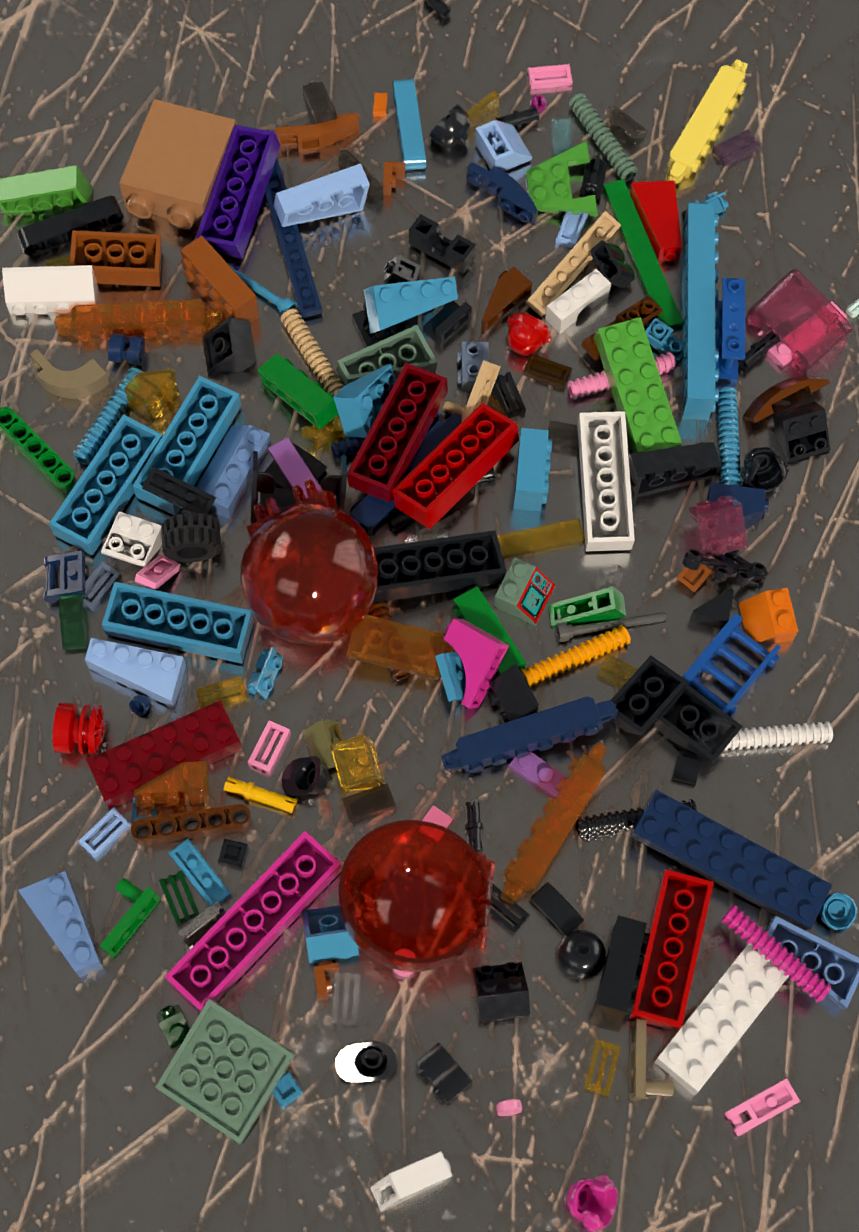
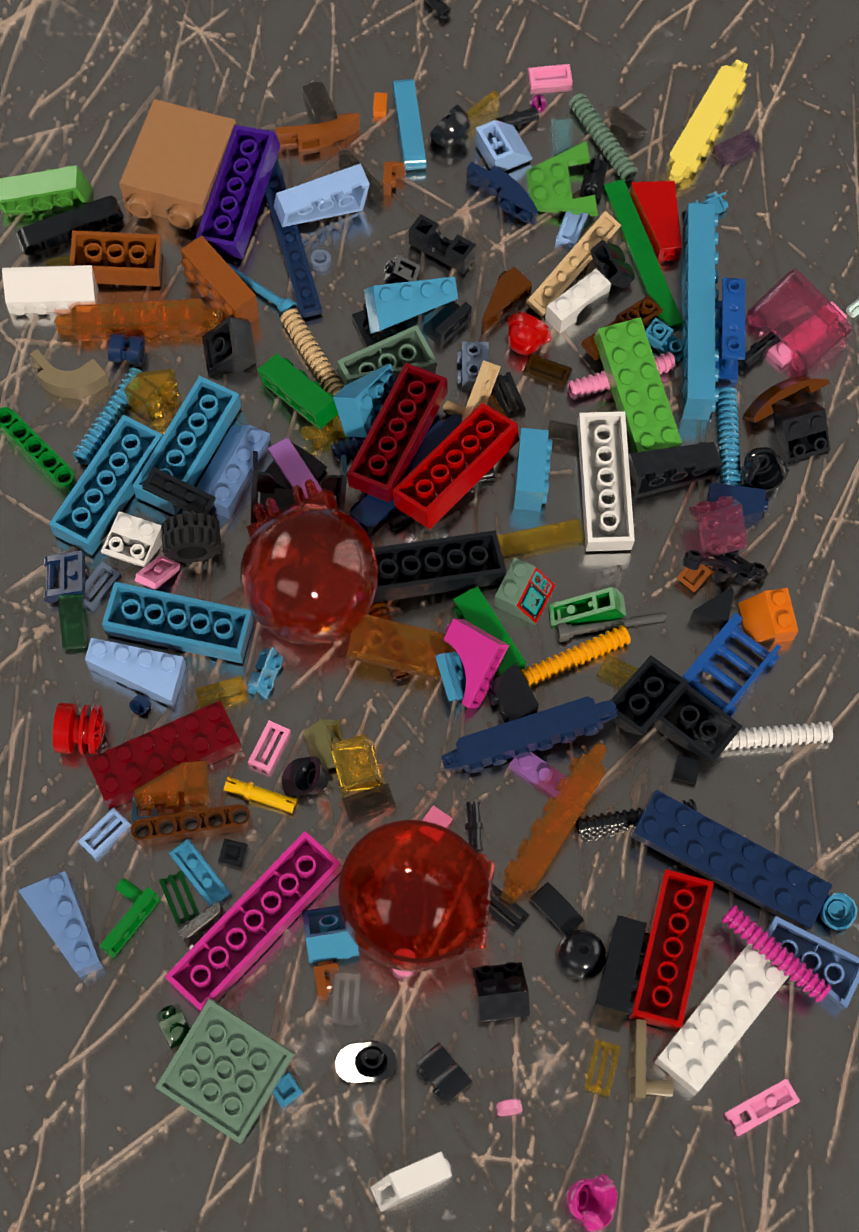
none -> sand blue tile [309,249,331,272]

